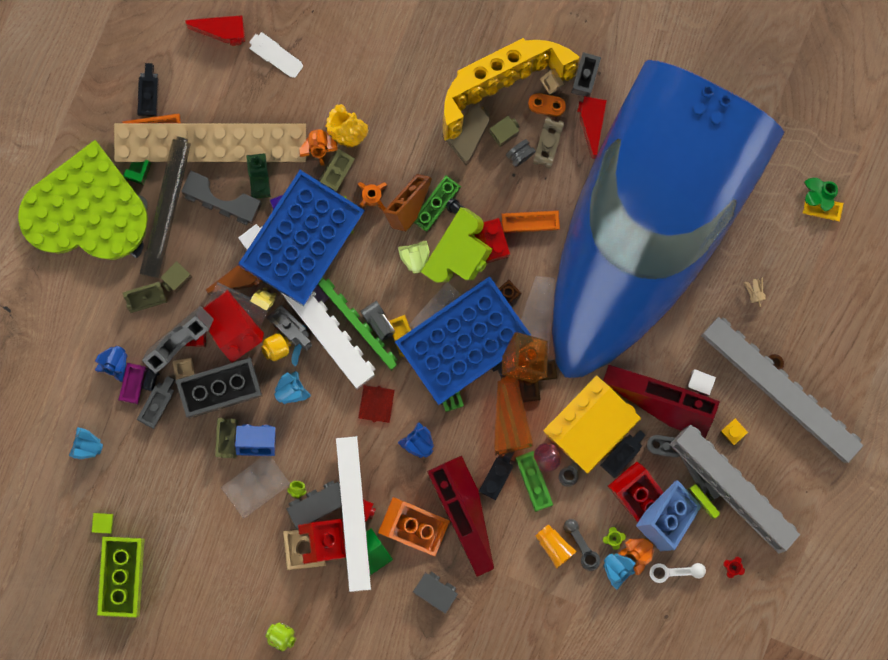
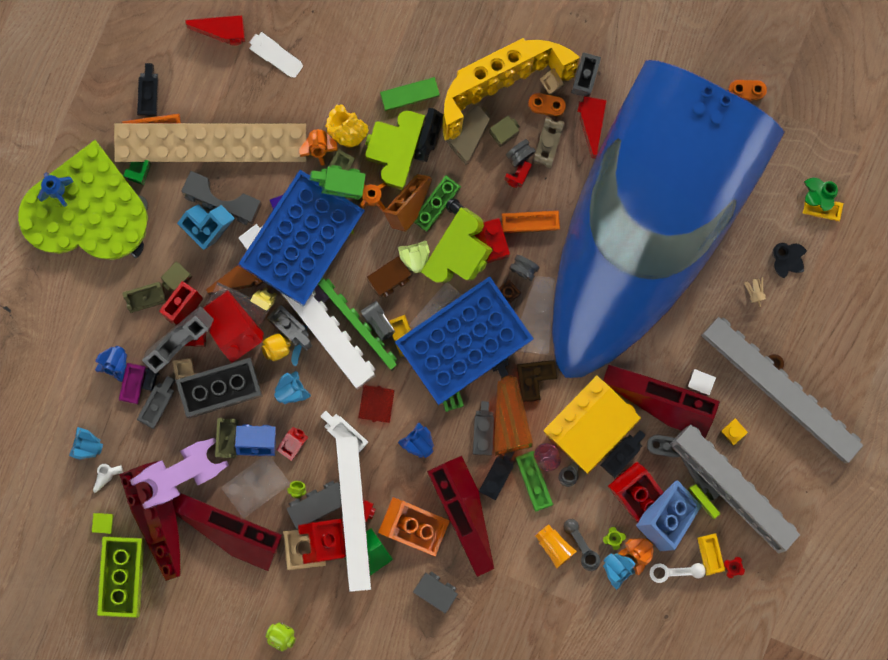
clear smoke brick [140,136,191,278] -> none
clear green slope [246,153,271,199] -> none
clear orange slope [502,332,548,383] -> none
none -> blue brick [38,172,74,207]
none -> white animal [93,464,123,493]
none -> dark red wedge [119,460,180,581]
none -> lavender piece [130,437,229,509]
none -> red brick [159,281,204,326]
none -> dark red wedge [172,492,283,571]
none -> dark azure brick [177,204,235,250]
none -> red bracket [276,427,308,461]
none -> bright green hinge [309,165,365,200]
none -> white hinge [320,411,369,452]
none -> lime brick [365,111,425,190]
none -> reddish brown brick [367,256,411,298]
none -> bright green tile [380,77,440,111]
none -> black hinge [414,108,443,162]
none -> dark grey hinge [473,401,494,455]
none -> red bracket [505,161,532,188]
none -> dark grey wheel [509,255,540,281]
none -> yellow tile [697,533,725,576]
none -> orange plate [728,80,767,101]
none -> black plate [773,243,807,278]

